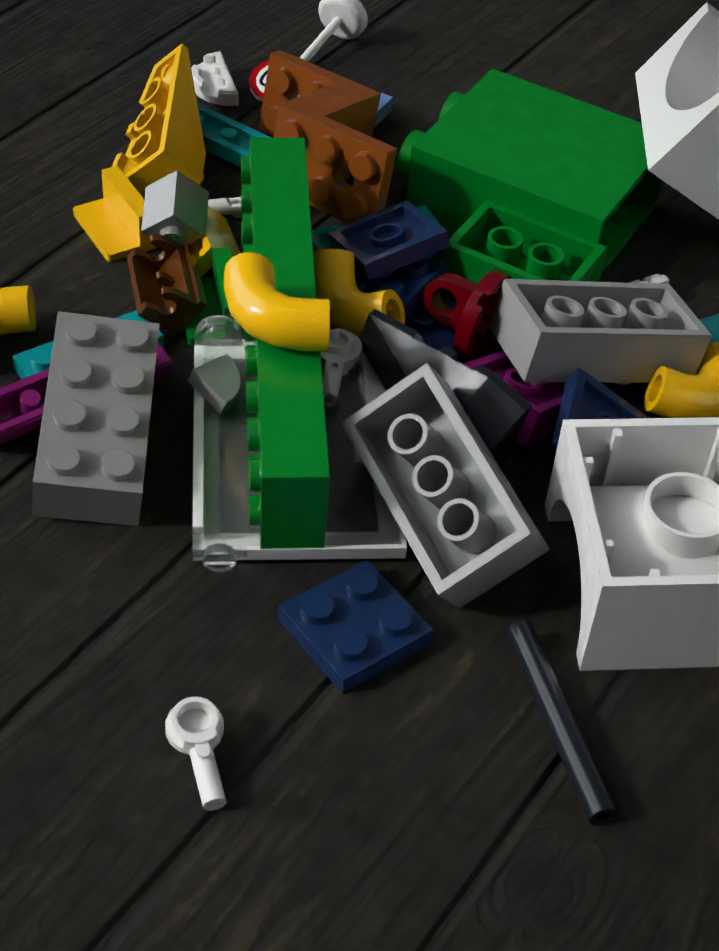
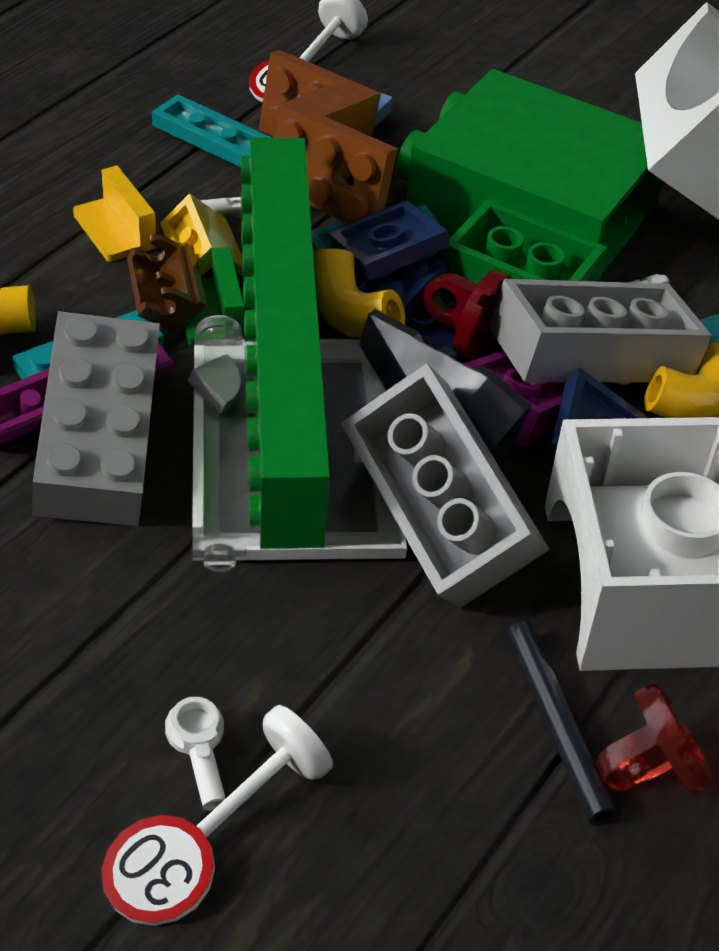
yellow wedge [112,44,206,198] -> none
light grey brick [141,170,209,246] -> none
white plate [191,51,239,106] -> none
yellow cylinder [224,252,330,352] -> none
dark blue plate [278,560,433,694] -> none
white plate [320,328,362,407] -> none
none -> white piece [101,705,333,926]
none -> clear red tile [596,681,715,798]

